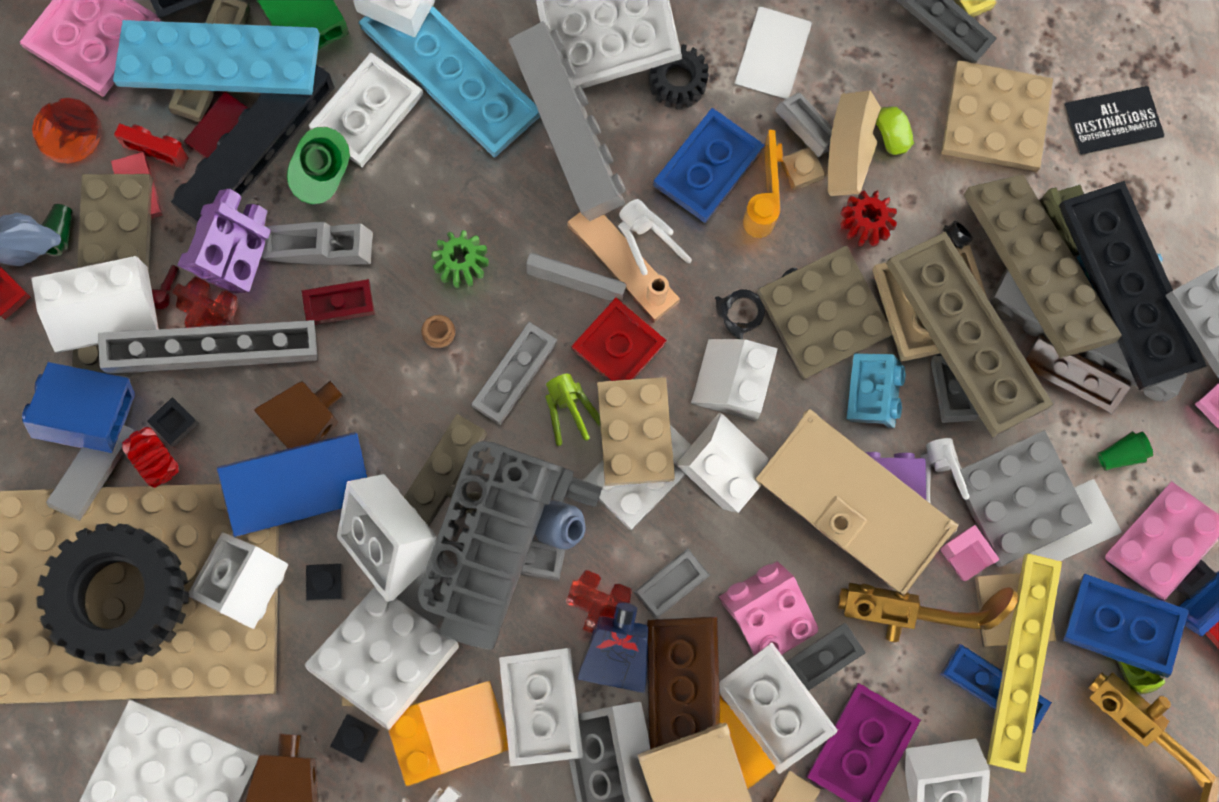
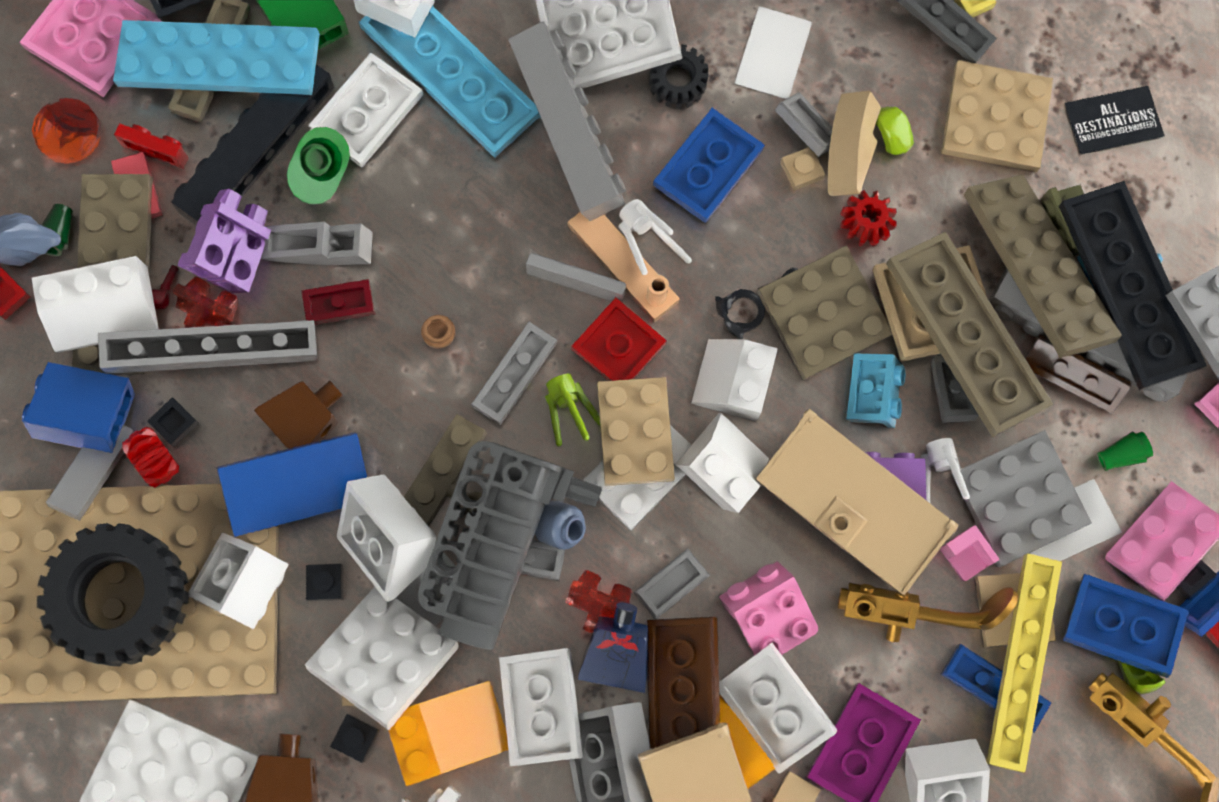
dark red tile [183,92,248,158] -> none
bright green gear [431,230,489,288] -> none
light orange door [743,130,783,238] -> none
dark grey plate [787,622,866,691] -> none
black plate [943,221,973,249] -> none

